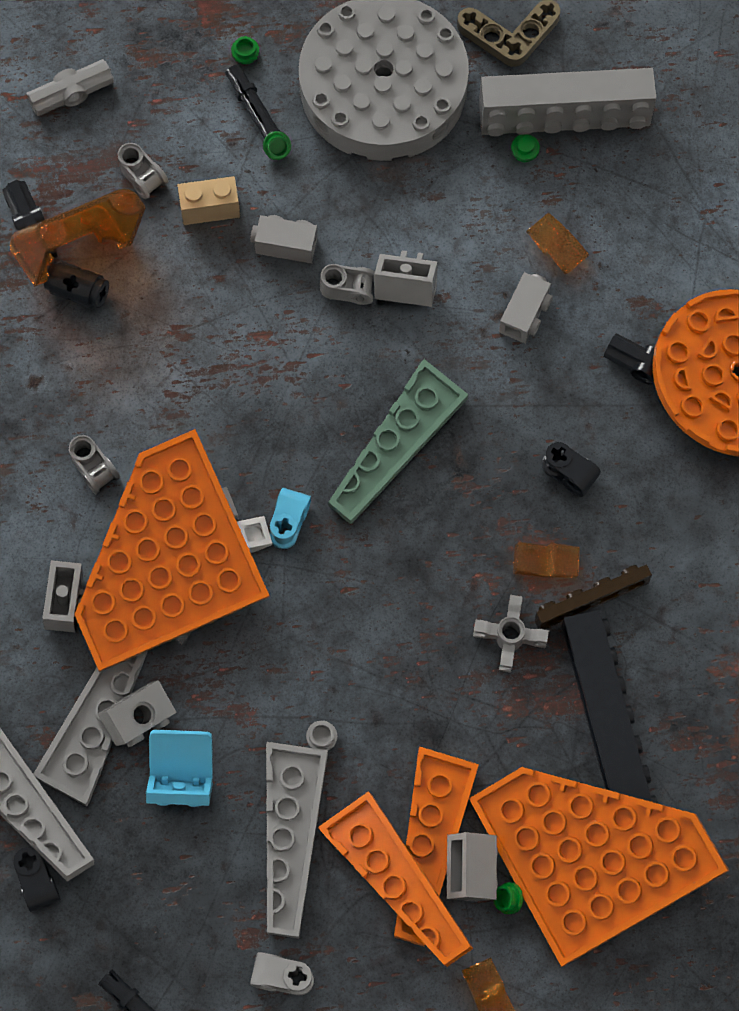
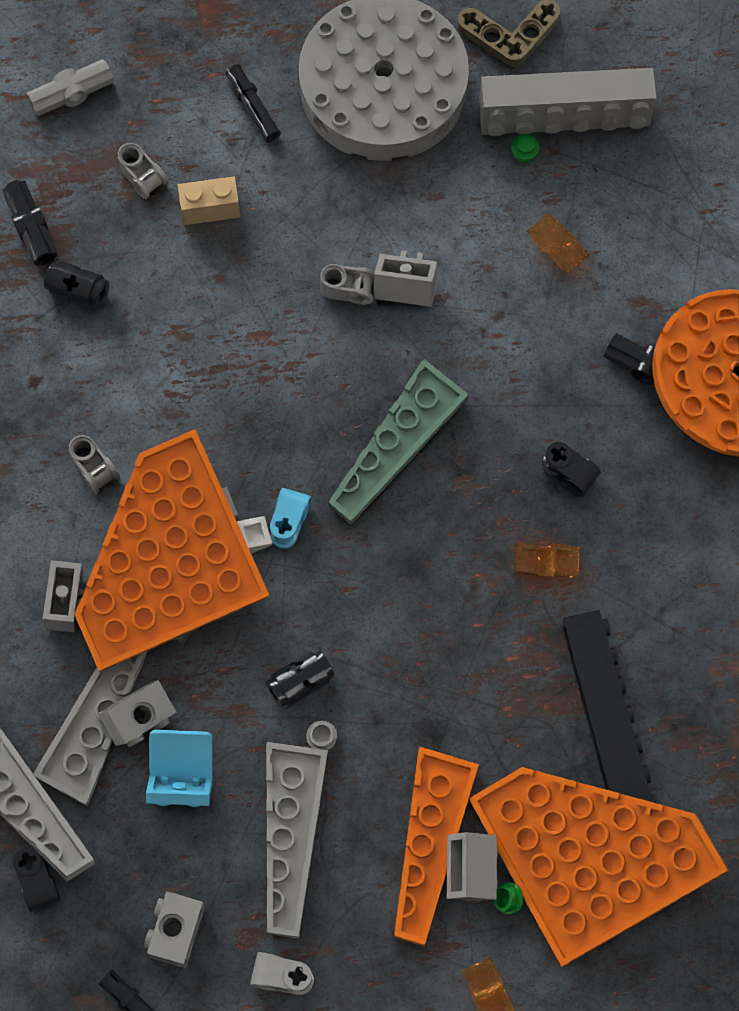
clear orange windscreen [10,189,146,287] -> none
green plate [231,36,259,64] -> none
light grey brick [250,215,318,264] -> none
green plate [263,131,291,160] -> none
orange wing [318,791,473,967] -> none
light grey pin [473,595,549,673] -> none
light grey brick [499,272,553,344] -> none
dark brown plate [534,564,652,630] -> none
none -> light grey brick [144,891,205,968]
none -> black piece [266,650,334,708]

